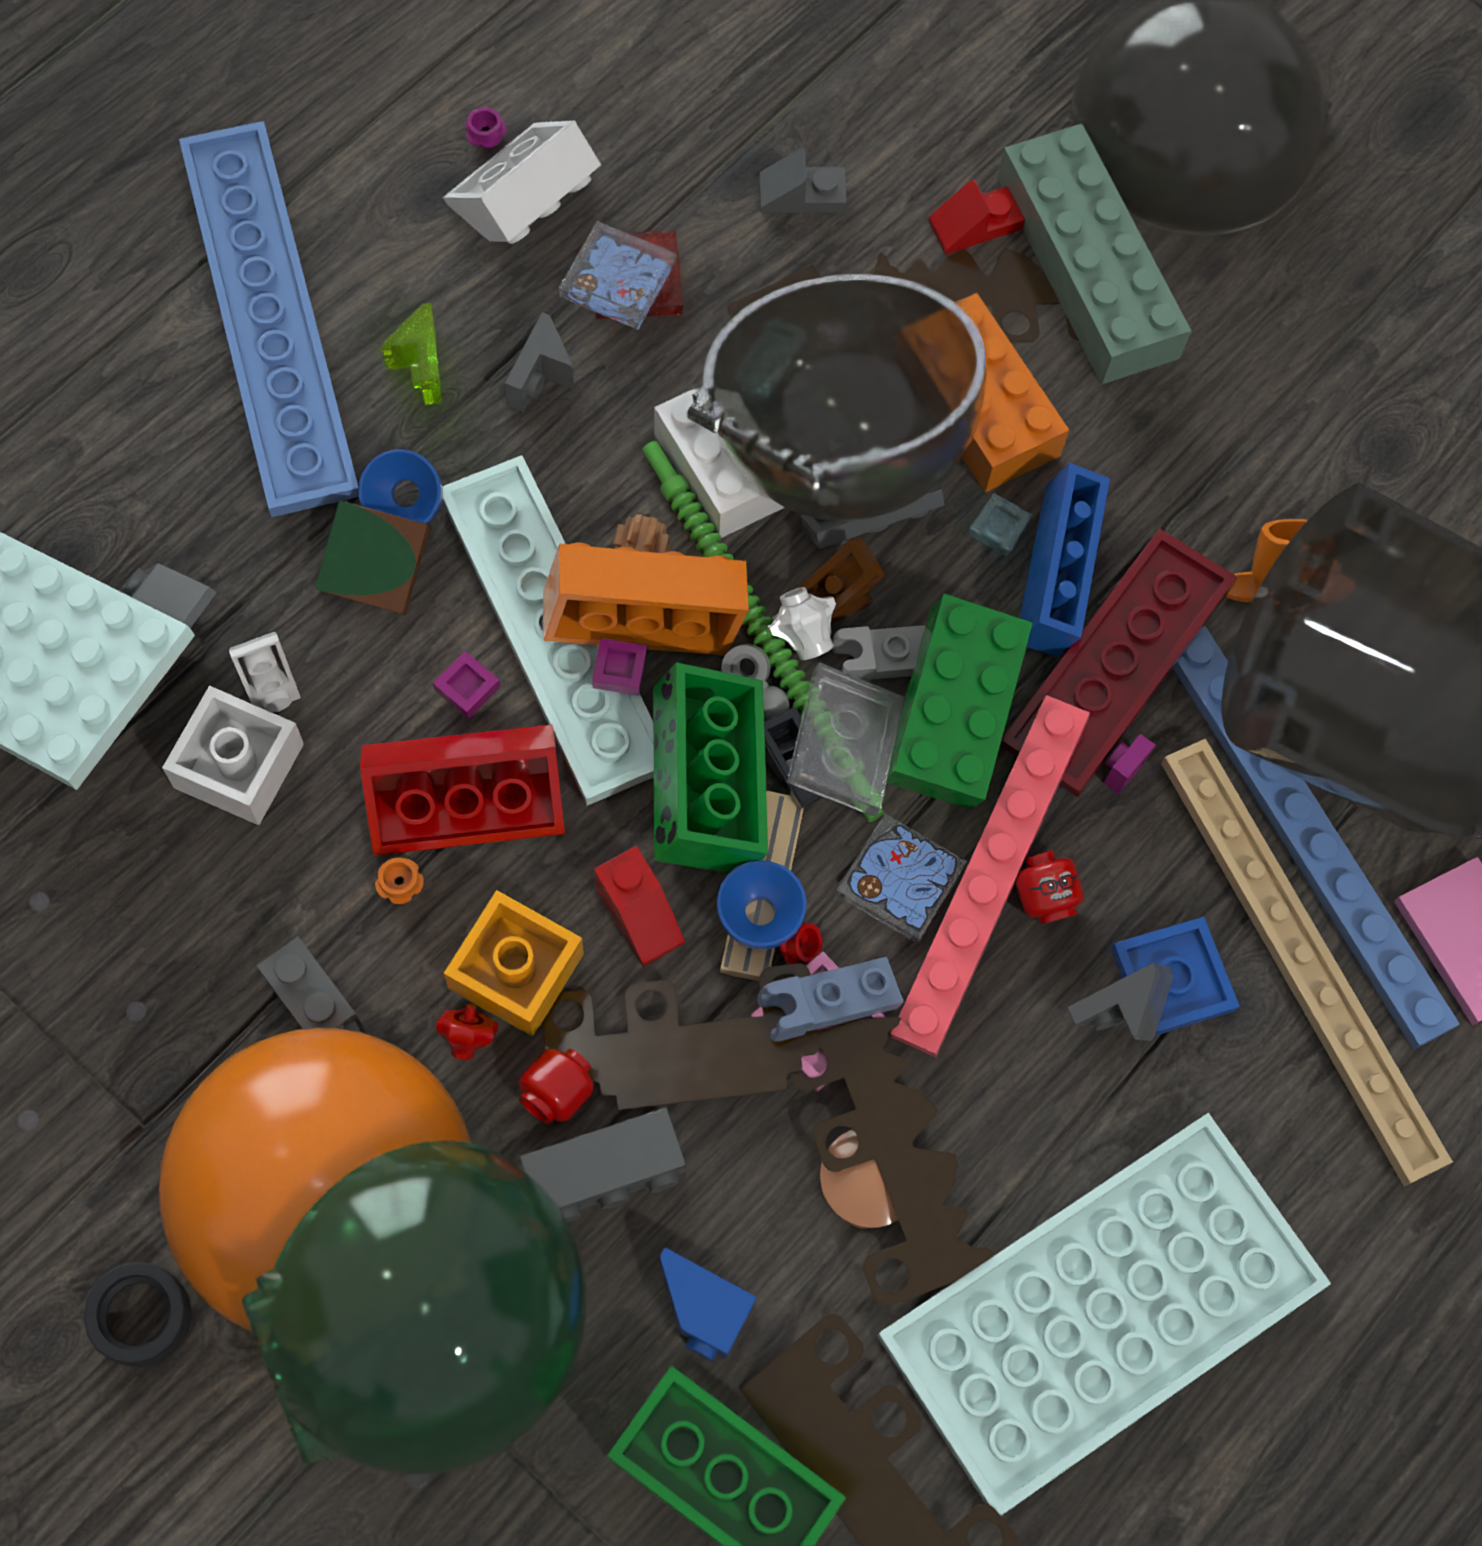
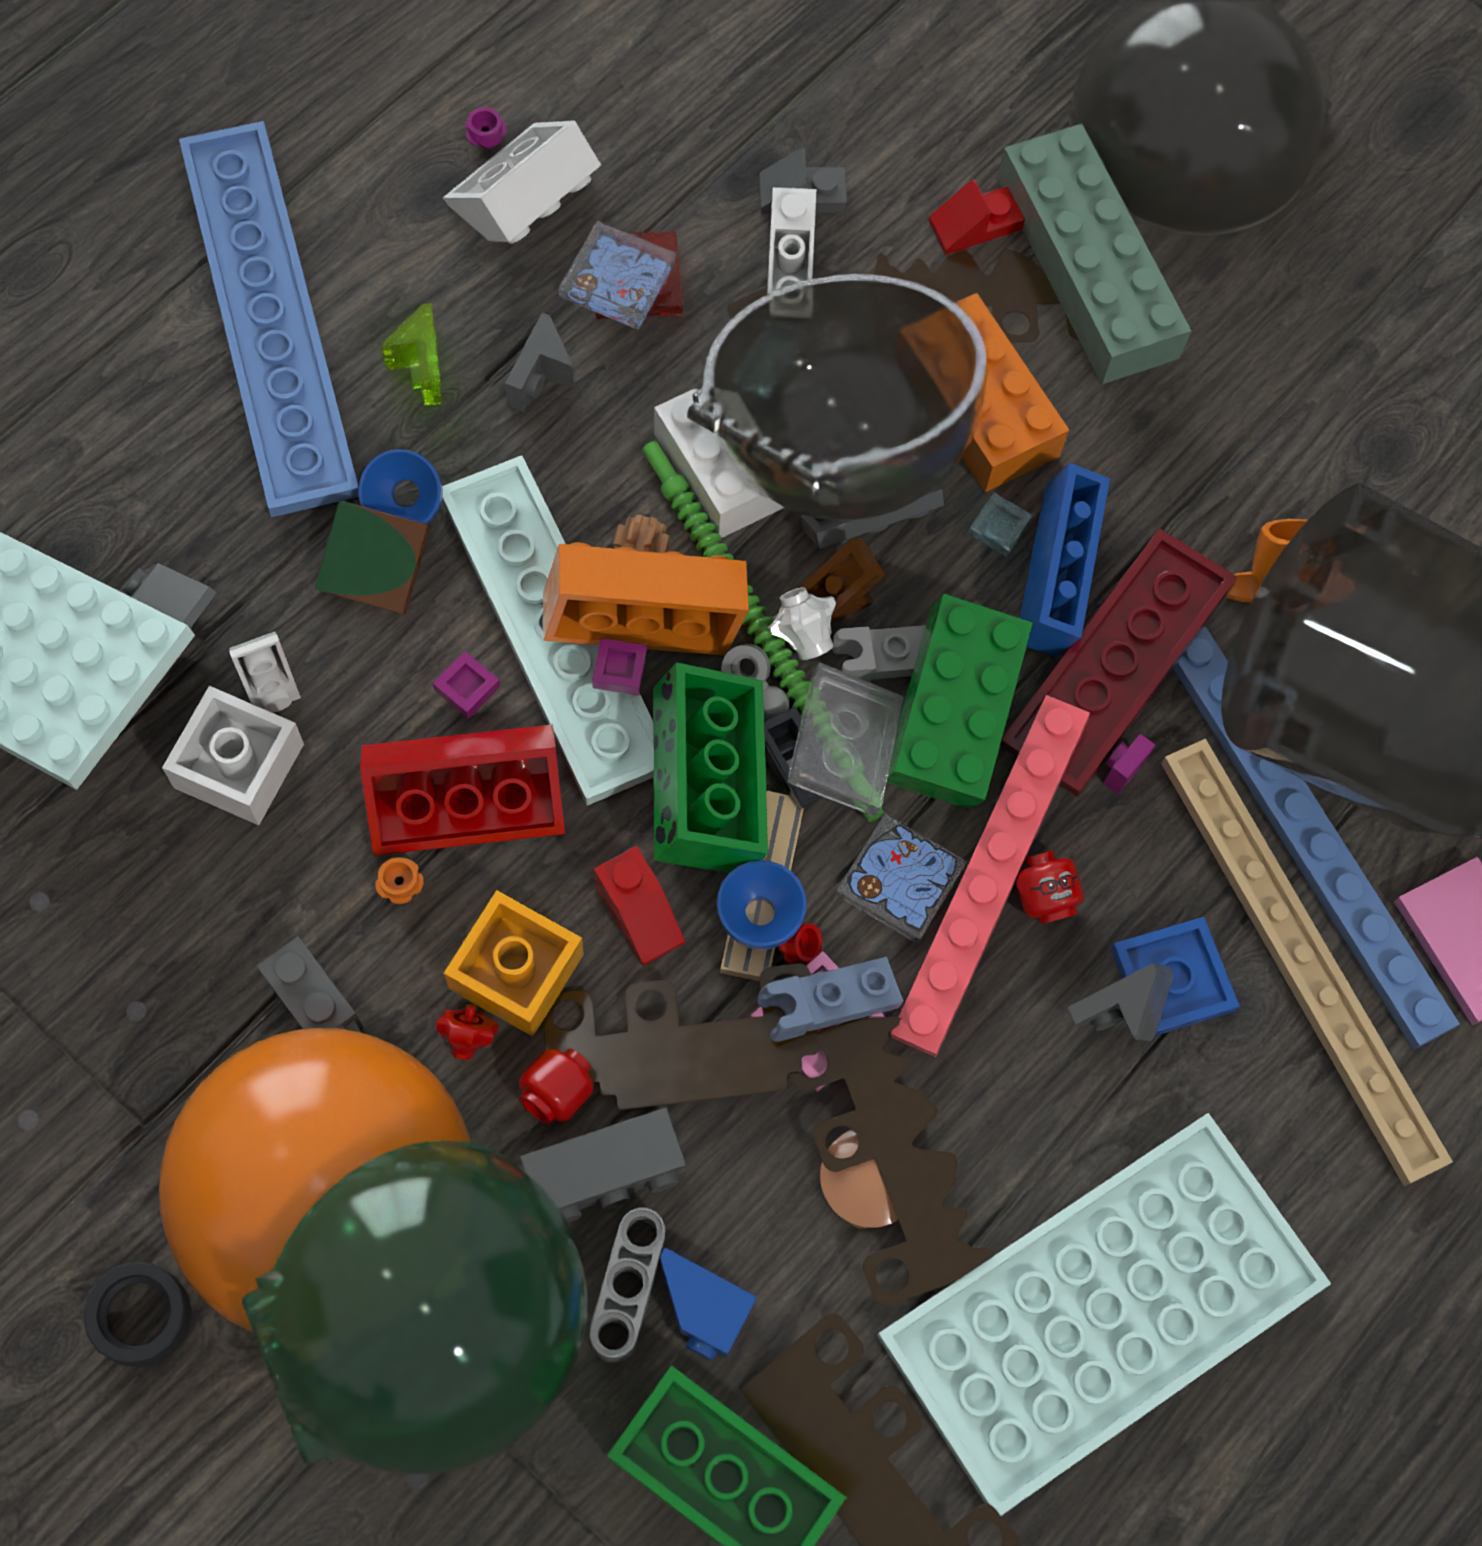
none -> light grey beam [590,1207,665,1363]
none -> white slope [767,187,816,316]

